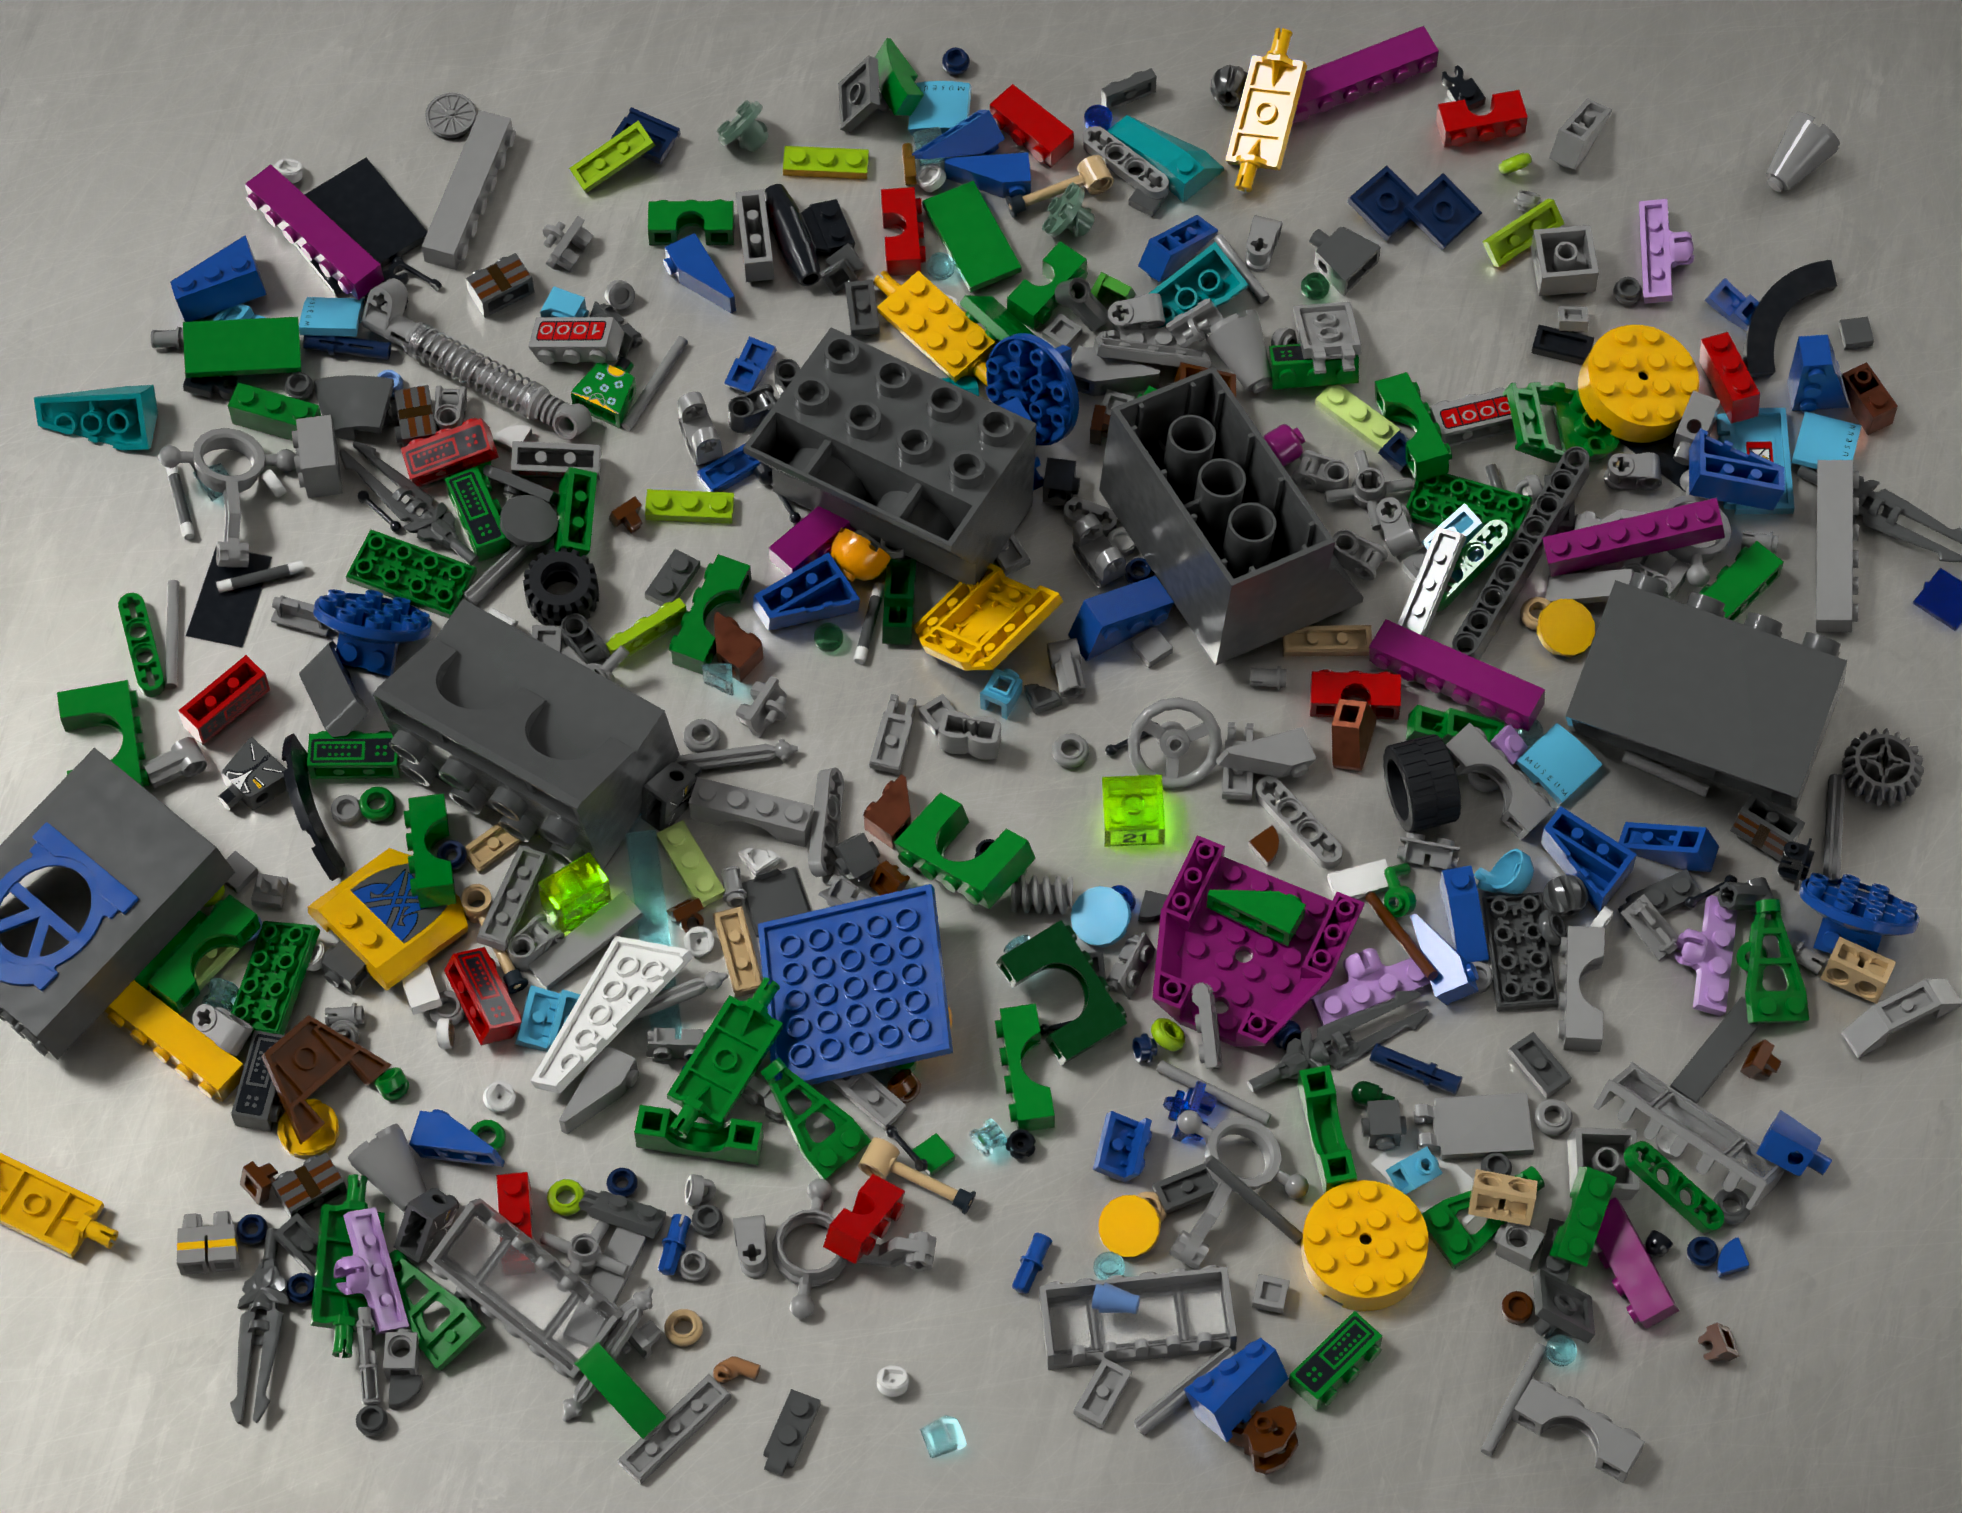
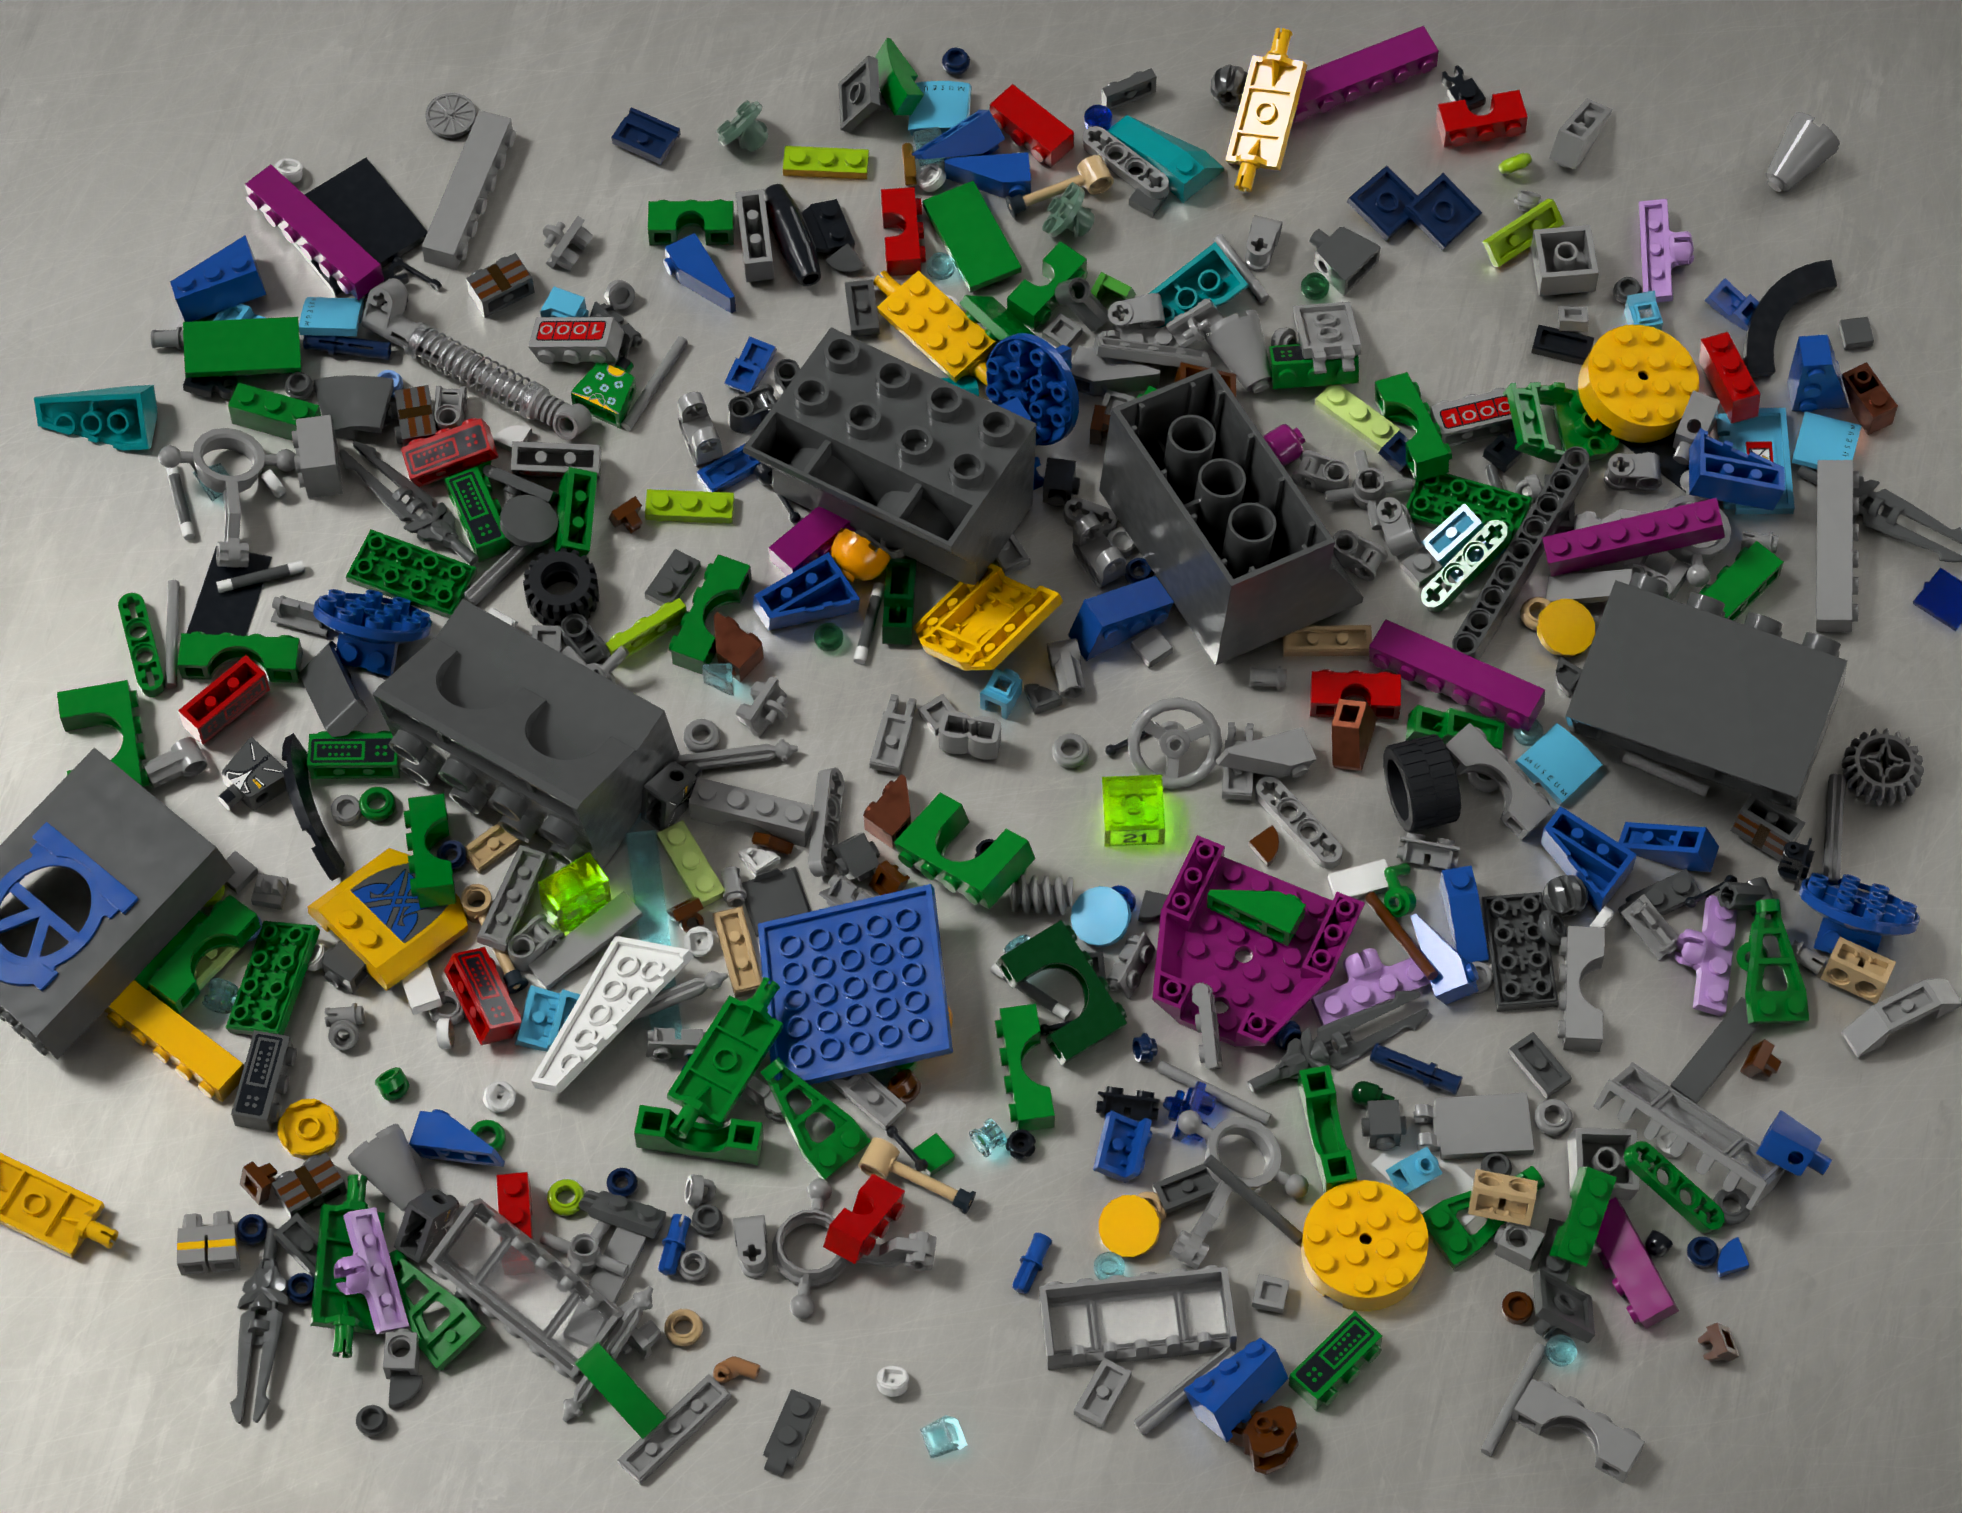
light grey piece [192,1004,253,1056] -> none
reddish brown wing [261,1015,392,1145] -> none
light grey piece [356,1307,381,1406] -> none
black hinge [357,490,401,532] -> none
light grey slope [559,1045,639,1134] -> none
lime plate [569,120,656,193] -> none
dark grey slope [820,258,858,294] -> none
medium blue cone [1092,1282,1140,1314] -> none
blue slope [1138,215,1219,282] -> none
lime piece [1151,1018,1185,1051] -> none
tile [1398,527,1466,637] -> none
medium azure piece [1474,848,1534,894] -> none
lavender plate [1490,724,1528,765] -> none
none -> green arch [177,631,303,683]
none -> reddish brown tile [751,832,794,855]
none -> dark grey bar [990,962,1072,1021]
none -> black hinge [1096,1086,1160,1121]
none -> black plate [1482,427,1523,473]
none -> dark grey tile [1555,657,1582,698]
none -> medium azure window [1624,290,1663,331]

